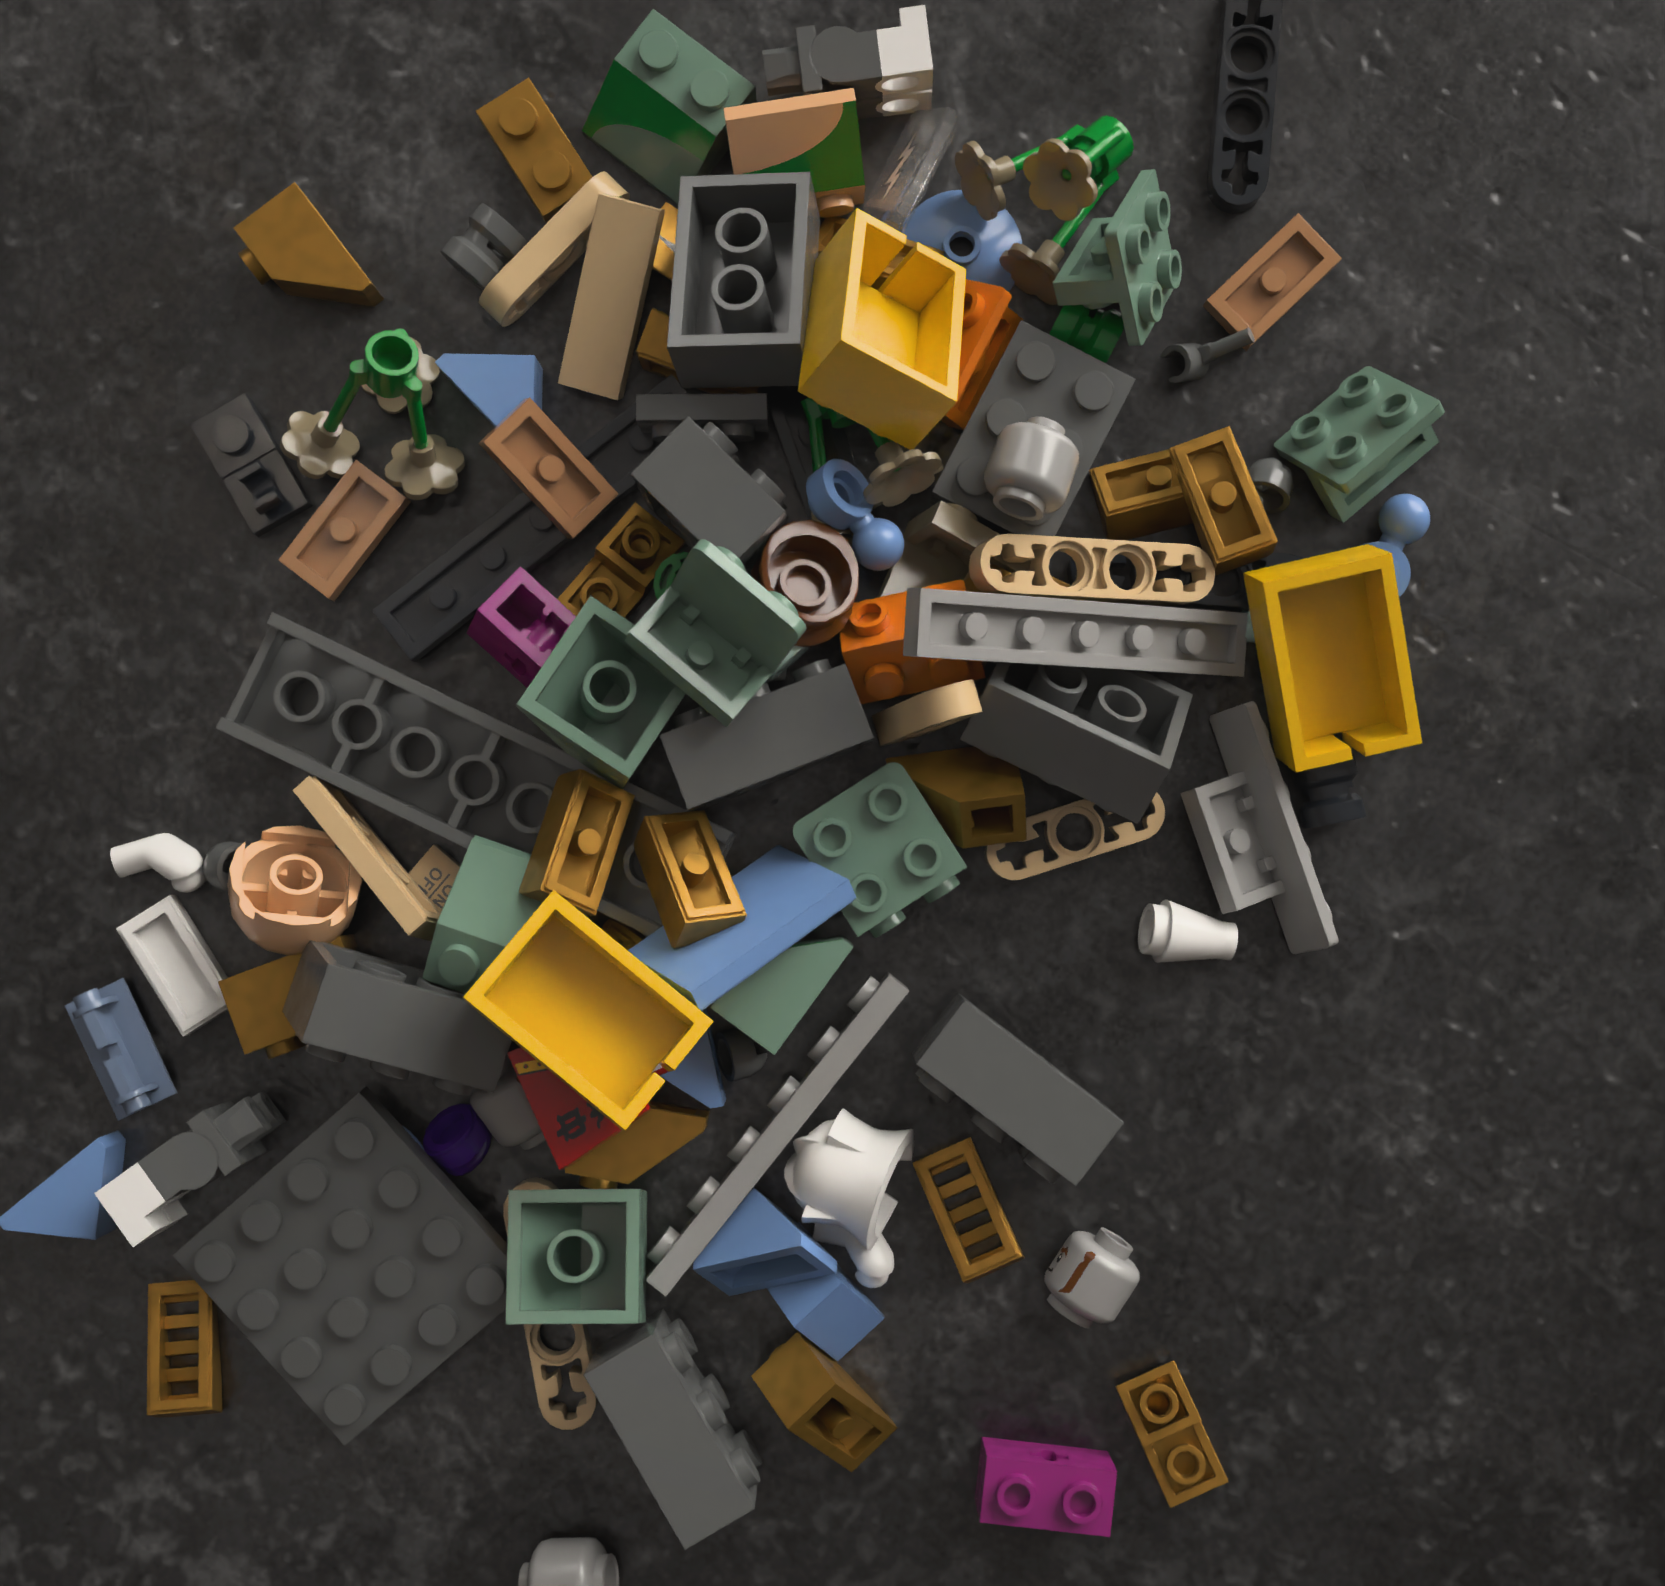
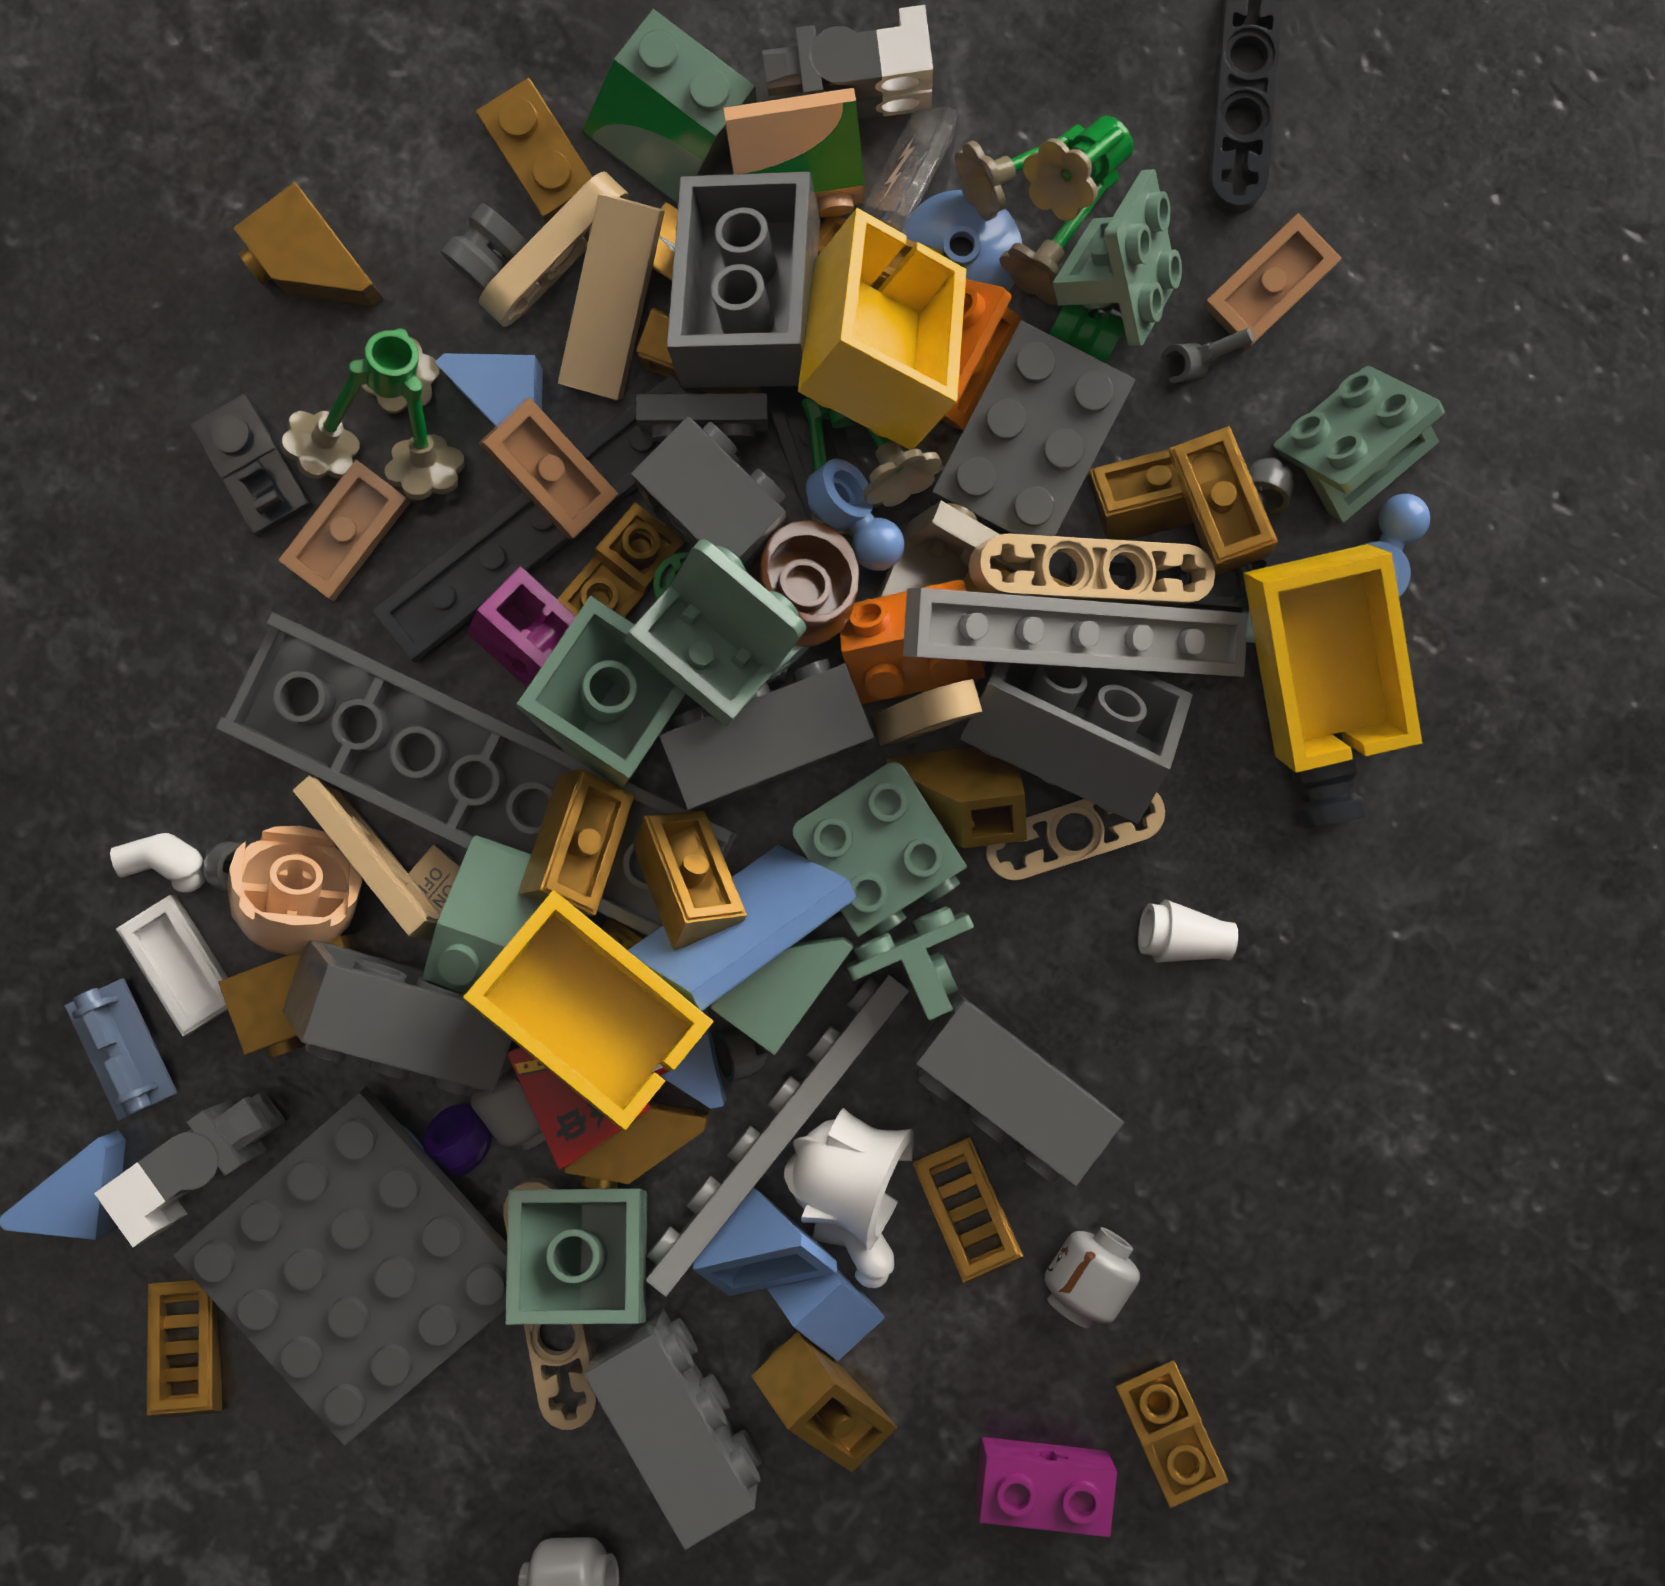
light grey head [984,416,1079,521] -> none
light grey bracket [1180,701,1339,954] -> none
none -> sand green bracket [847,906,974,1020]

